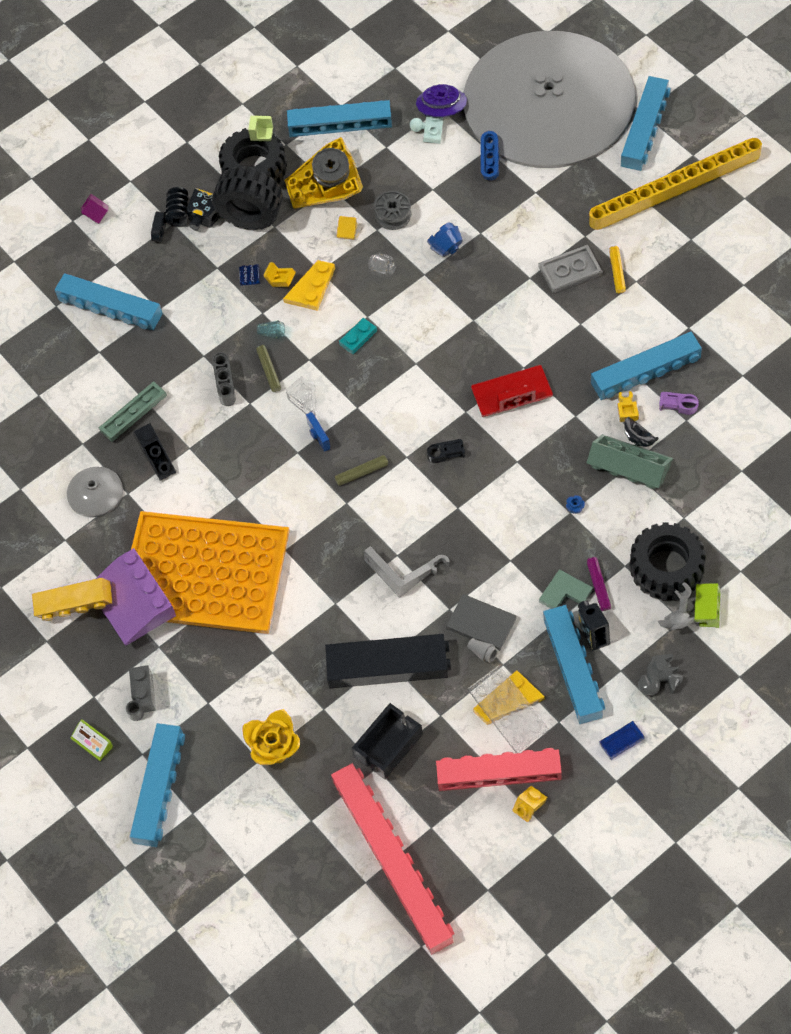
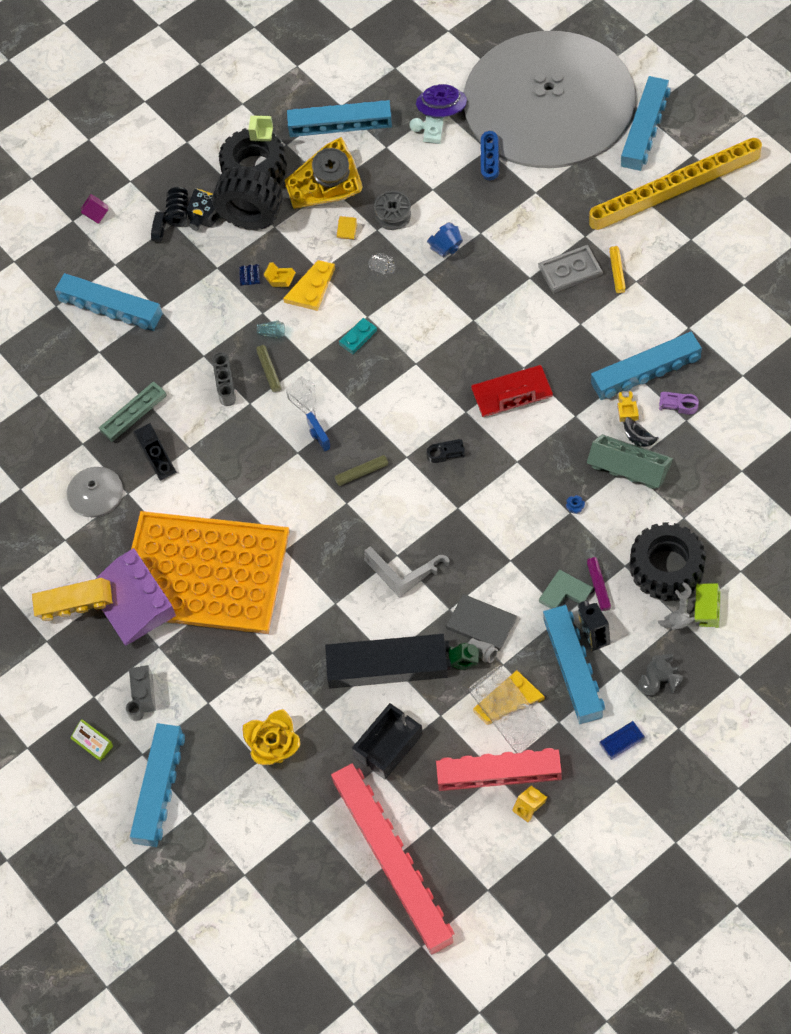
none -> dark green brick [448,643,479,671]

